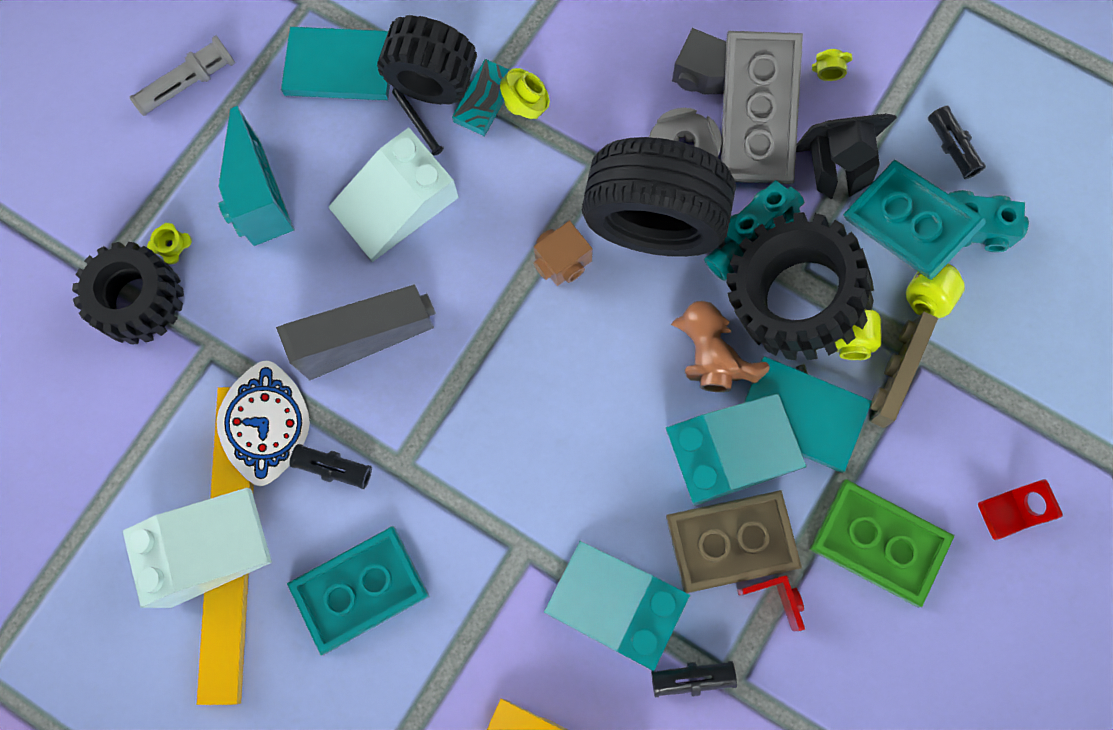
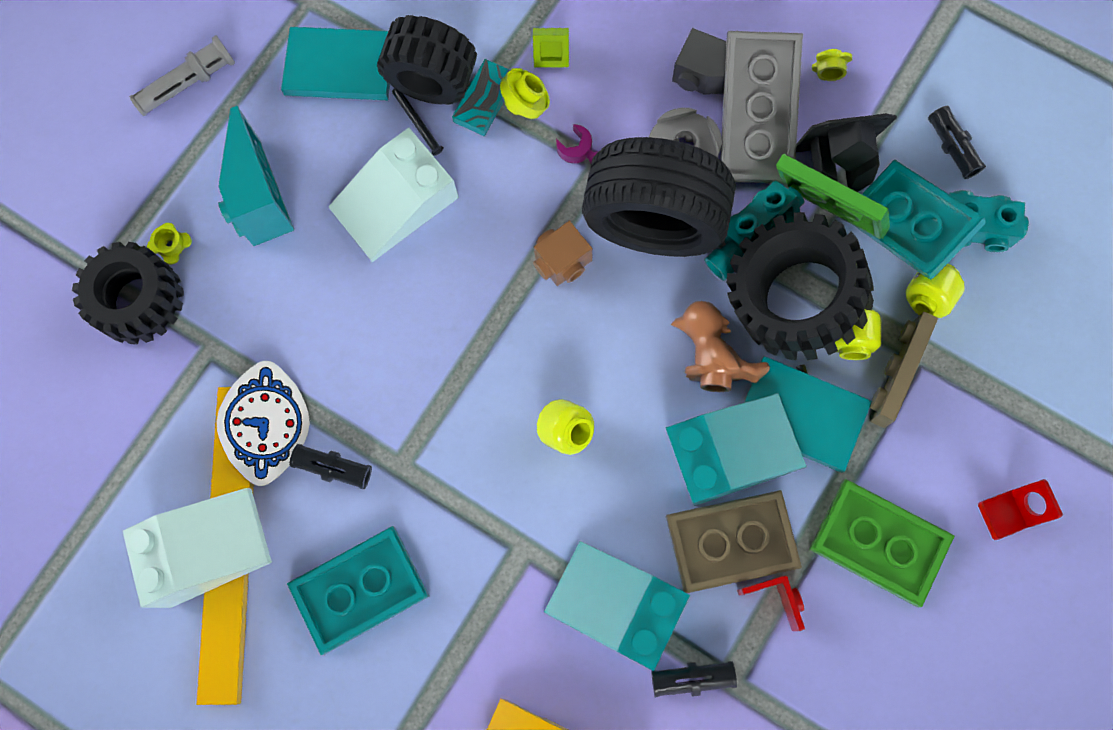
dark grey slope [276,284,436,380] -> none
none -> lime tile [533,28,569,68]
none -> neon yellow head [537,399,594,455]
none -> magenta piece [556,124,598,164]
none -> bright green tile [776,154,890,239]

